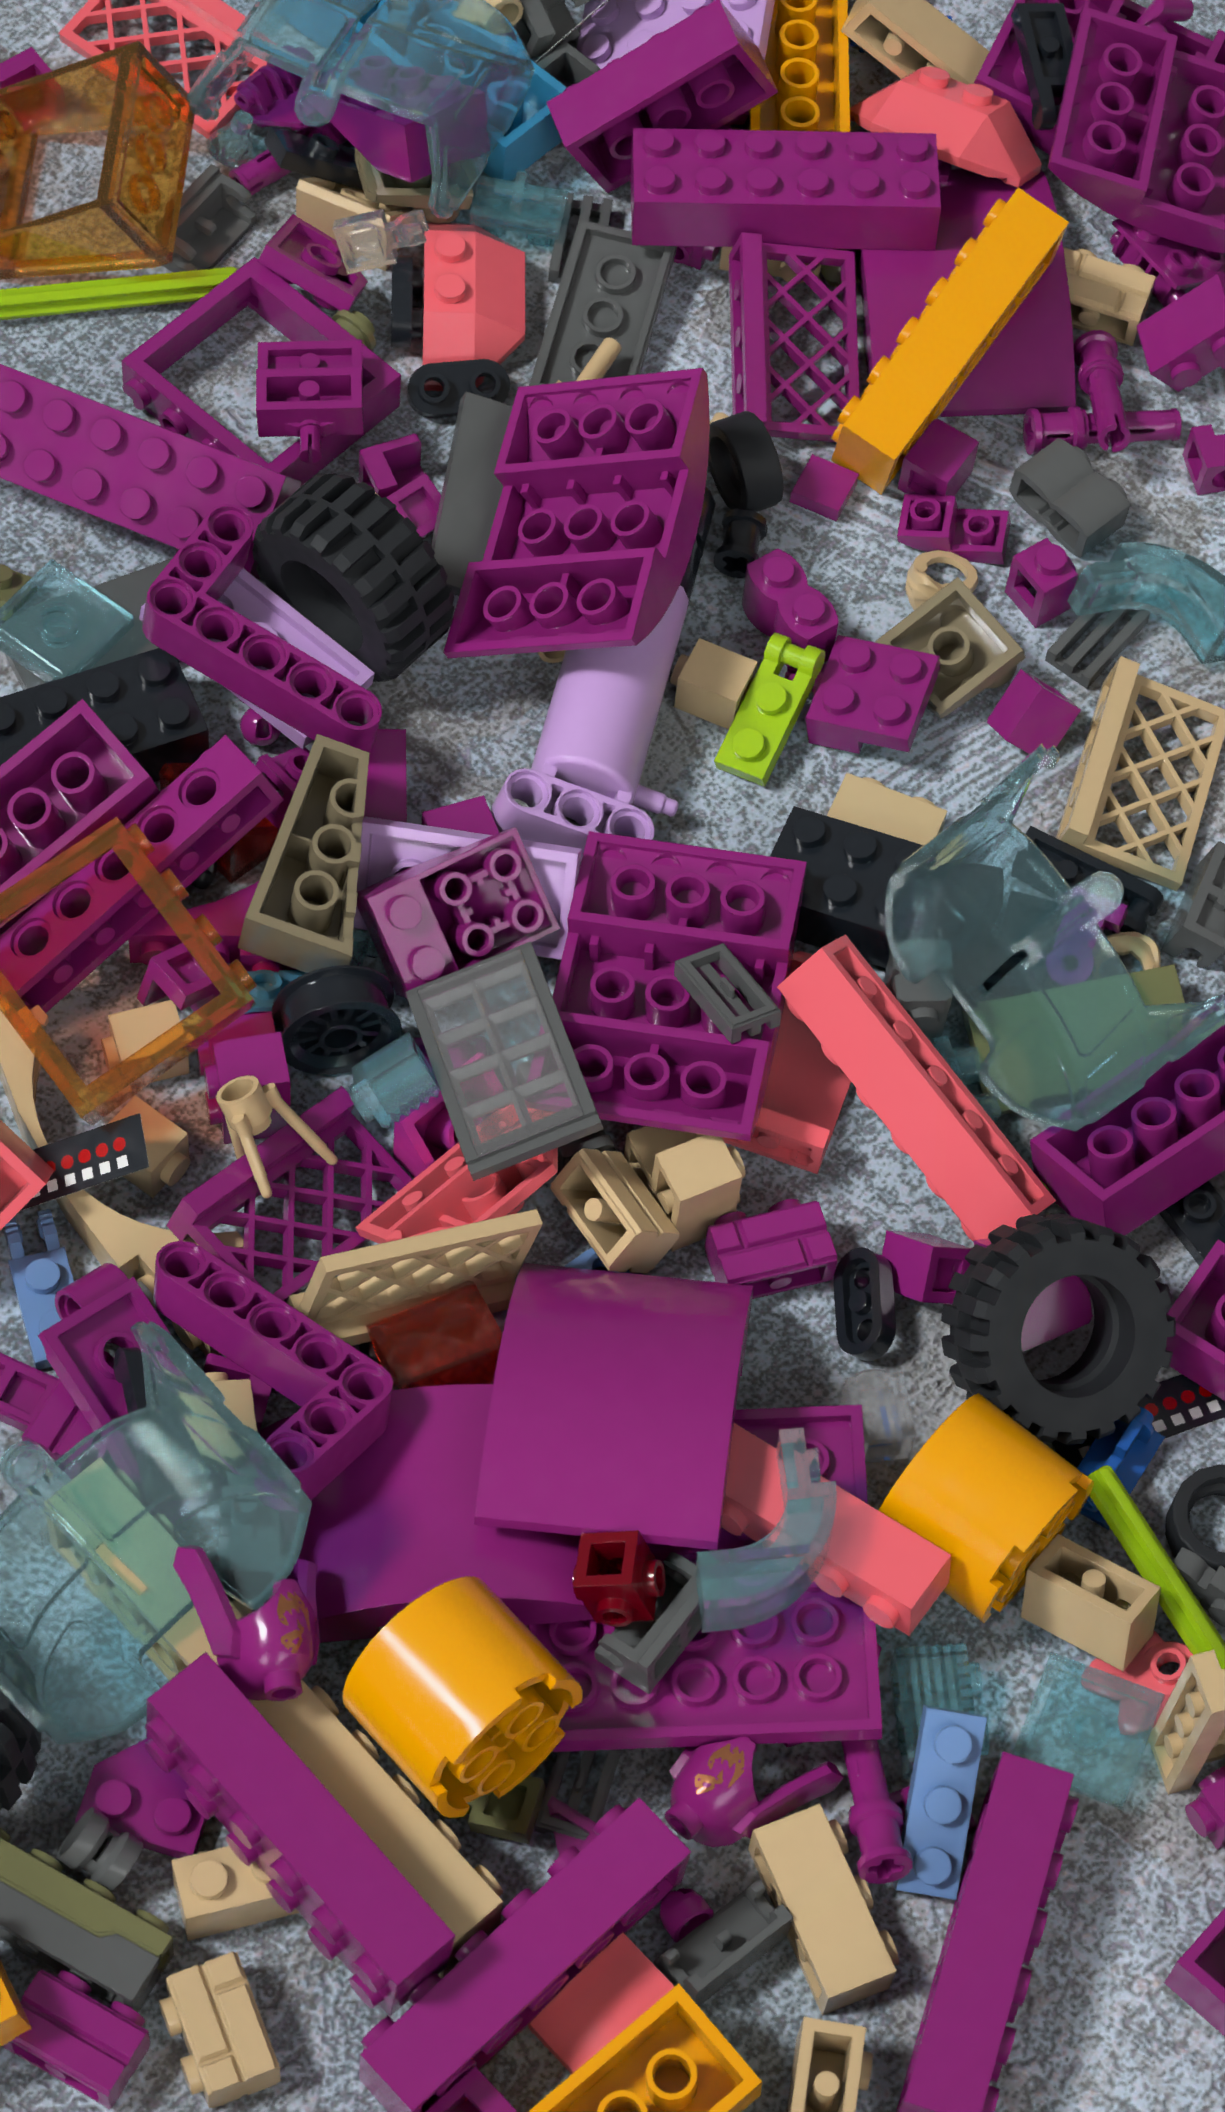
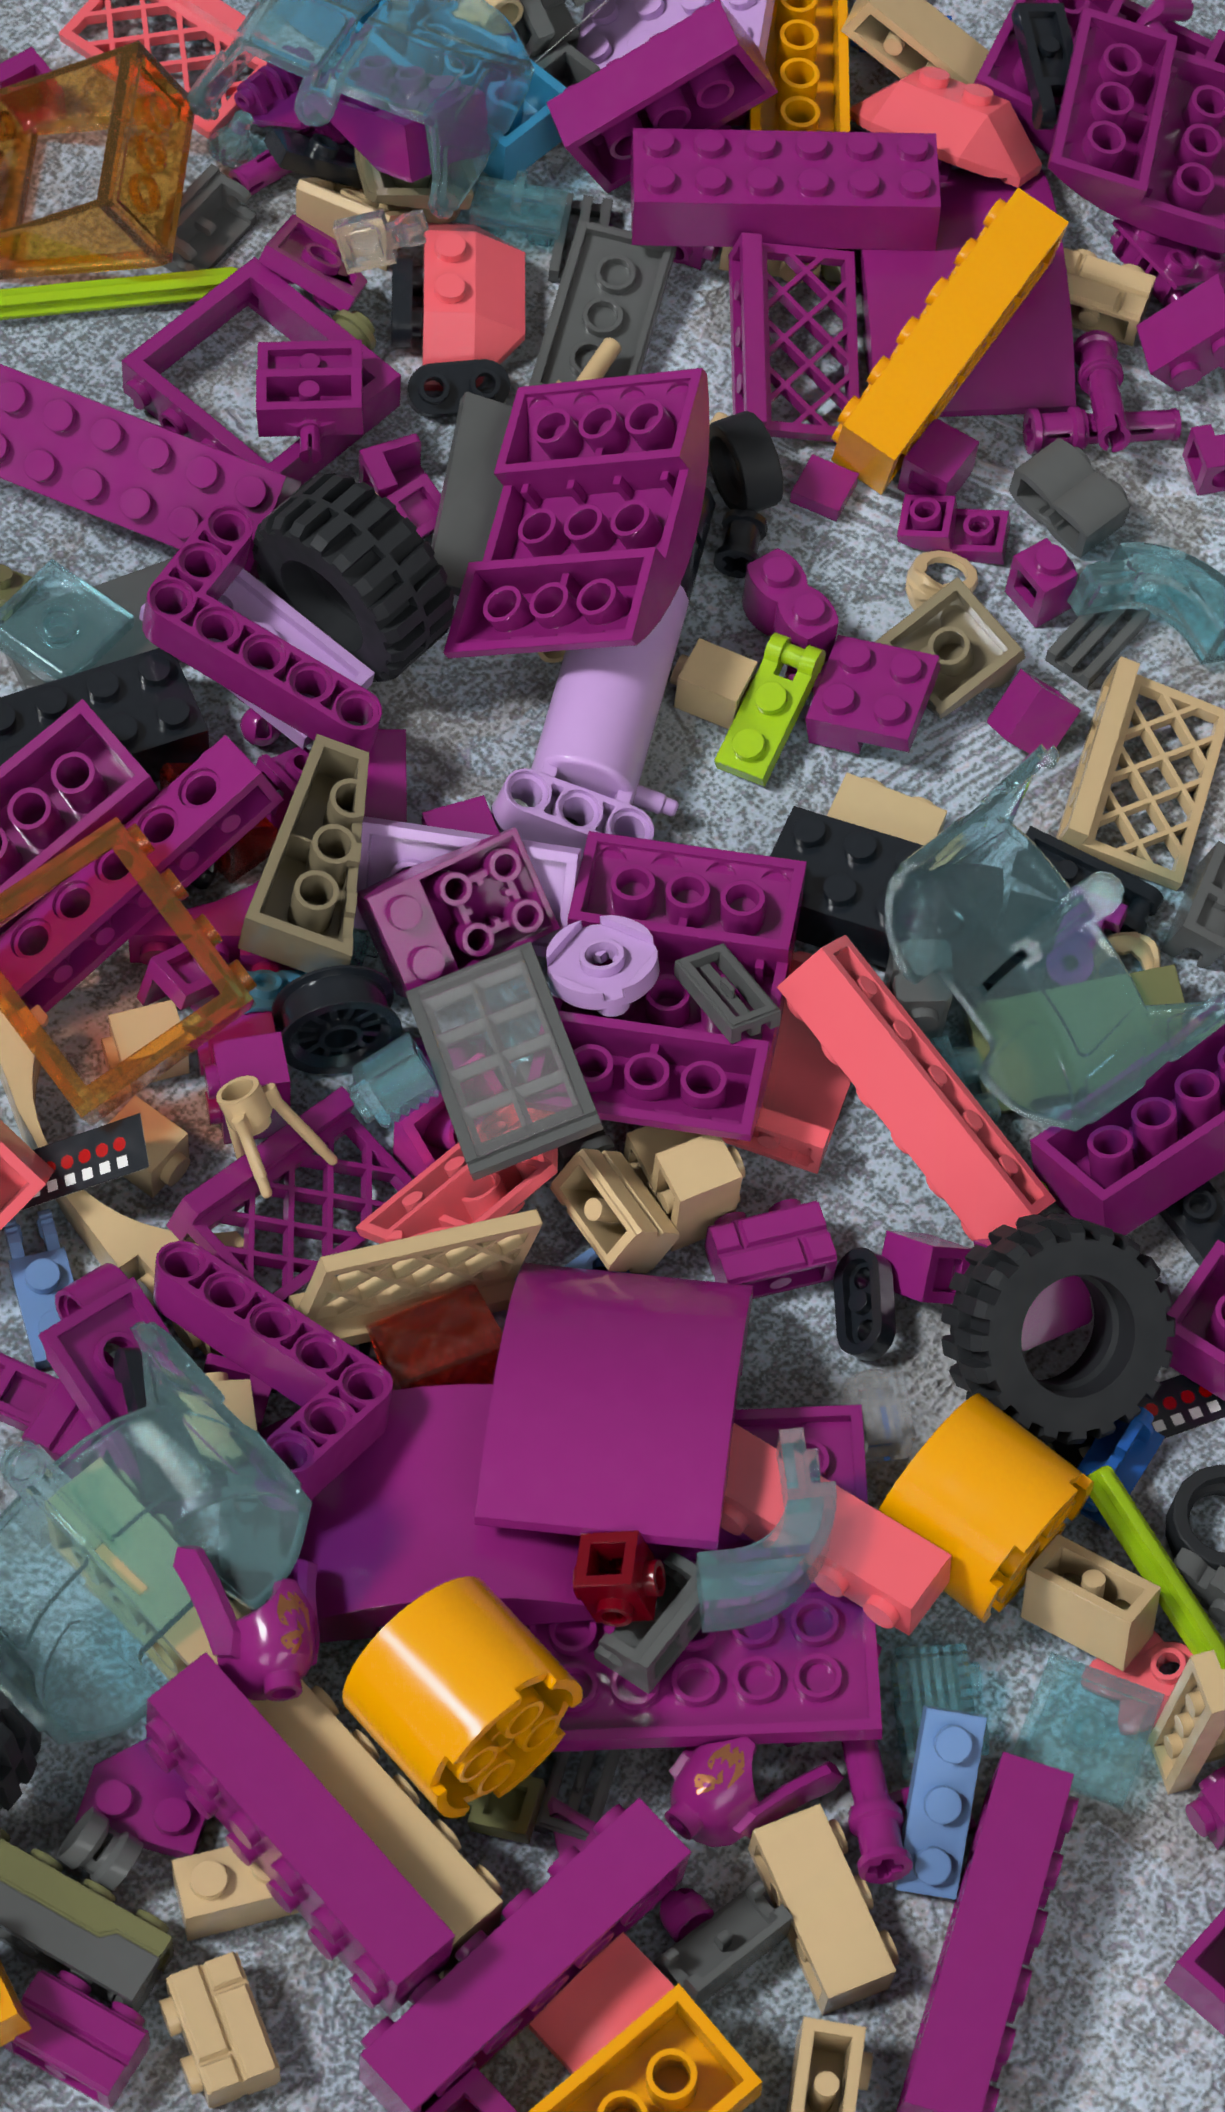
none -> lavender plate [546,915,660,1017]

